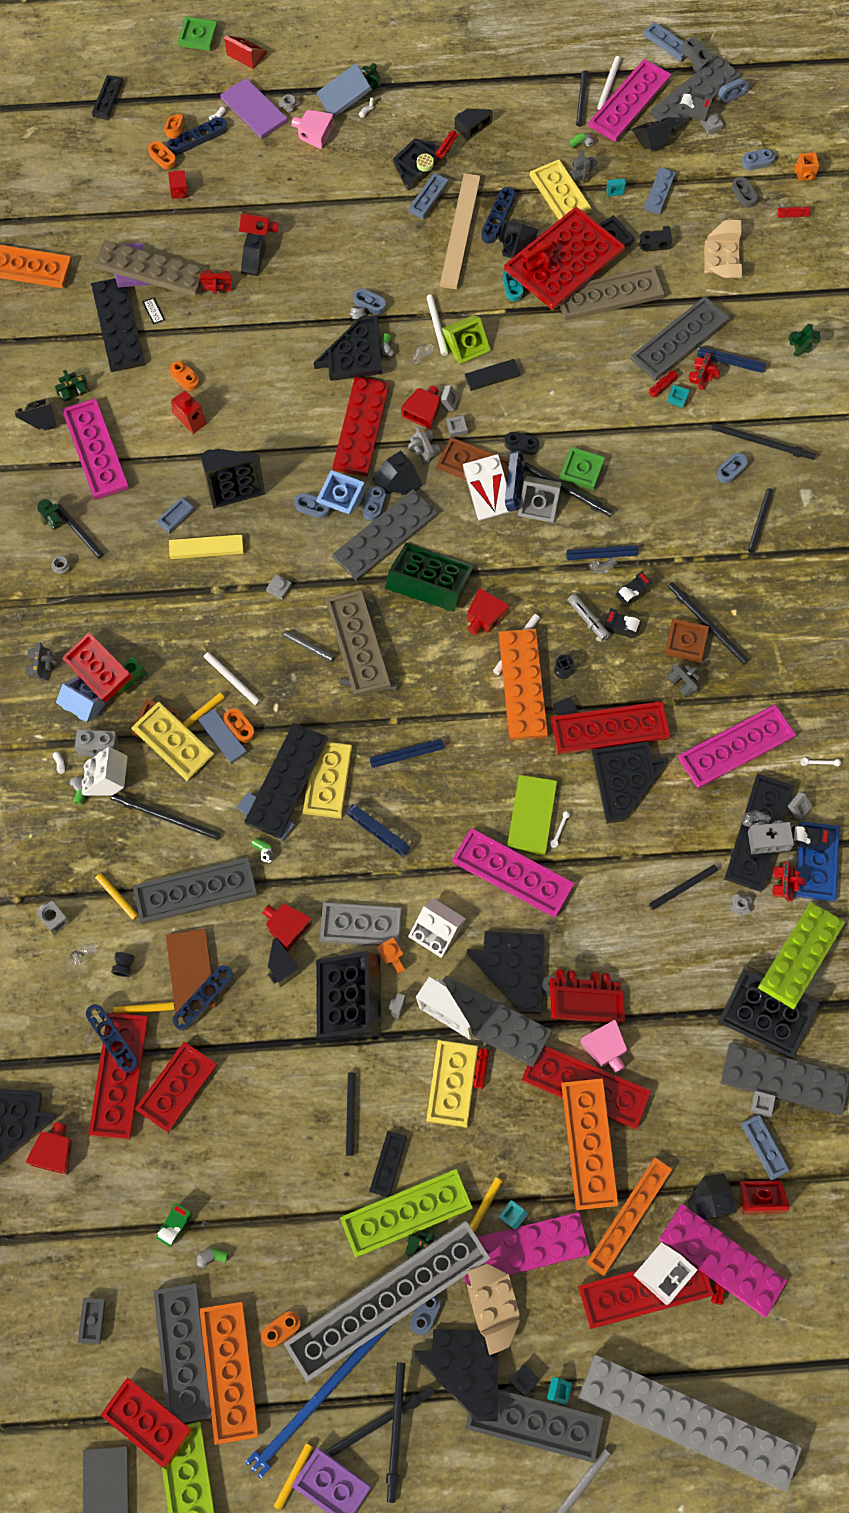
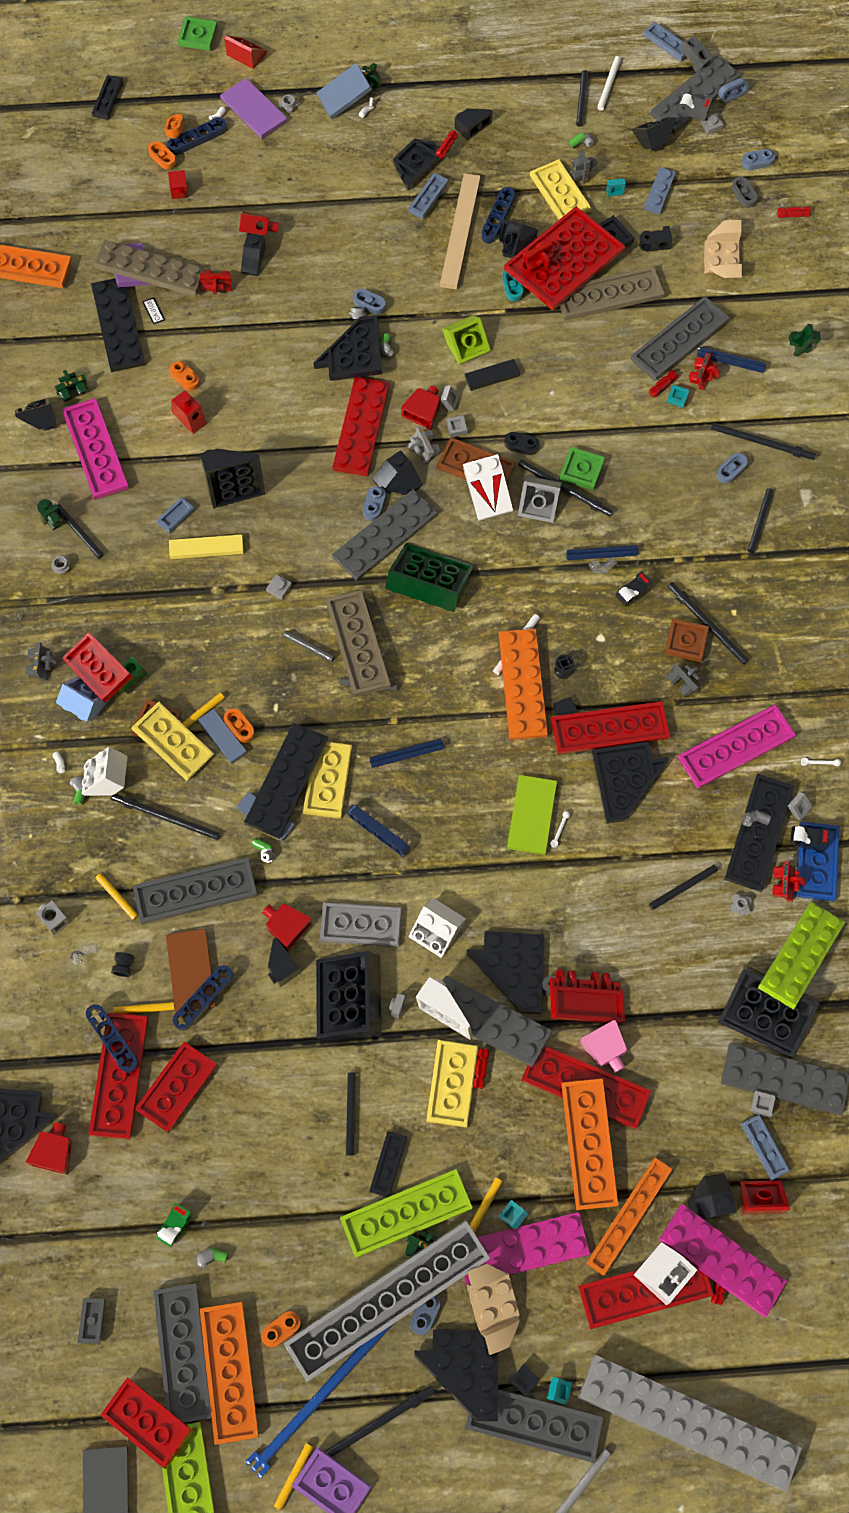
light grey brick [75,730,119,757] -> none
white bar [204,652,261,706] -> none
bright pink torso [292,110,334,149] -> none
sand blue plate [294,493,330,518] -> none
light blue slope [316,470,366,515] -> none
orange plate [376,937,405,974] -> none
black bar [386,1362,406,1503] -> none
clear arm [411,344,434,365] -> none
yellowish green tile [417,154,433,171] -> none
white bar [426,294,448,356] -> none
dark pink plate [452,828,574,918] -> none
red torso [467,588,509,635] -> none
dark blue beam [505,449,525,512] -> none
light grey pin [567,593,610,641] -> none
dark pink plate [588,59,671,142] -> none
black leg [604,608,642,638] -> none
light grey brick [748,821,794,854] -> none
orange brick [794,152,820,181] -> none

